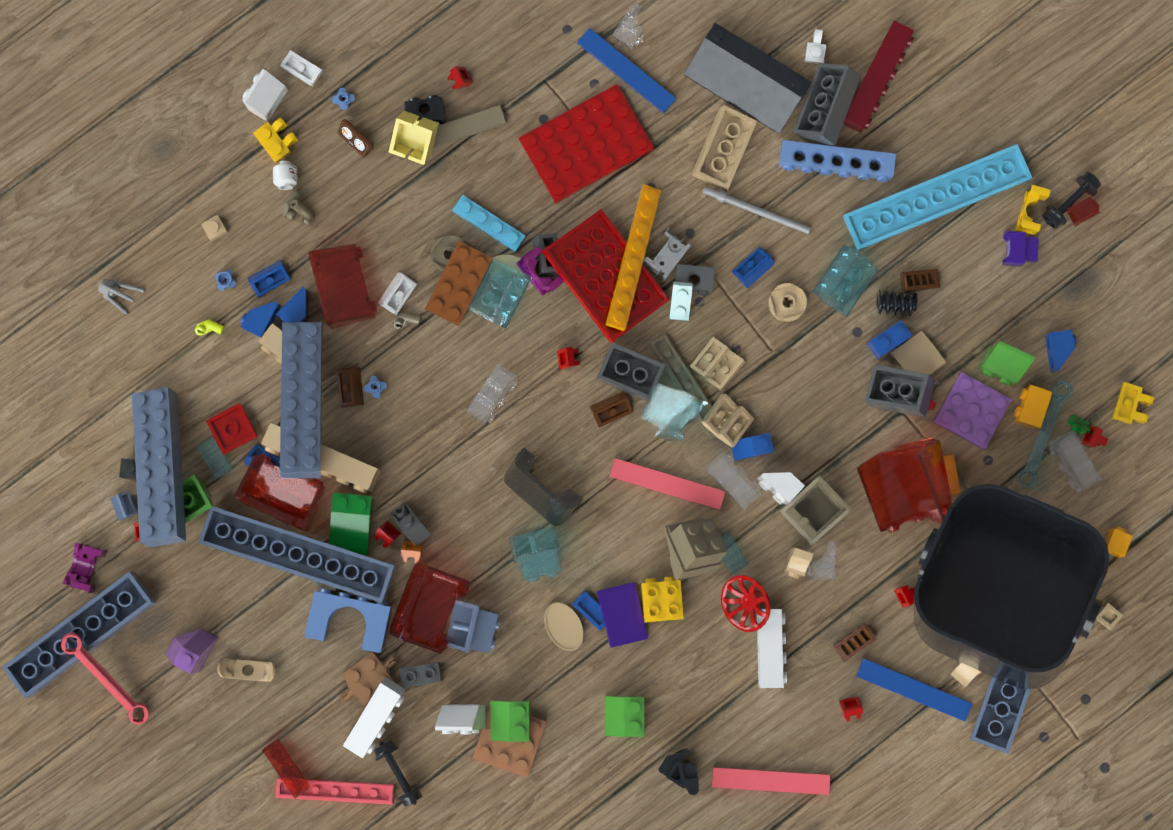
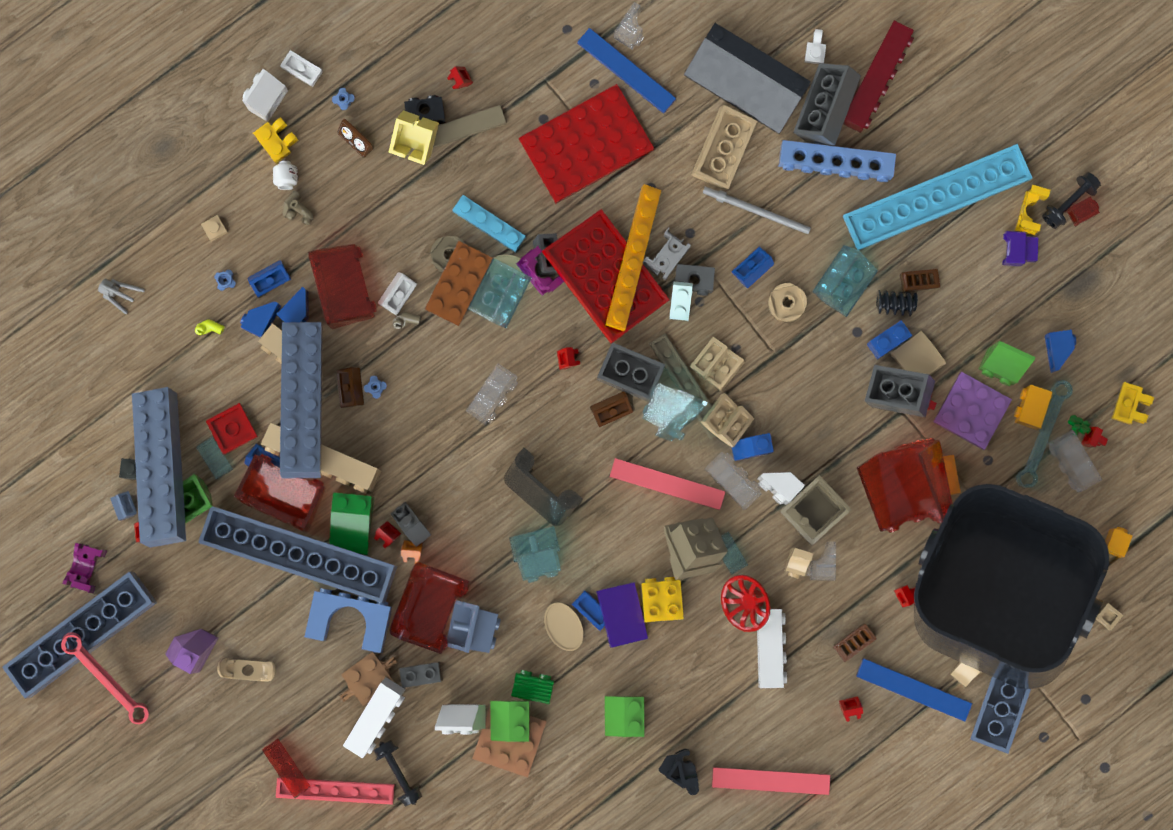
none -> green brick [511,670,554,704]

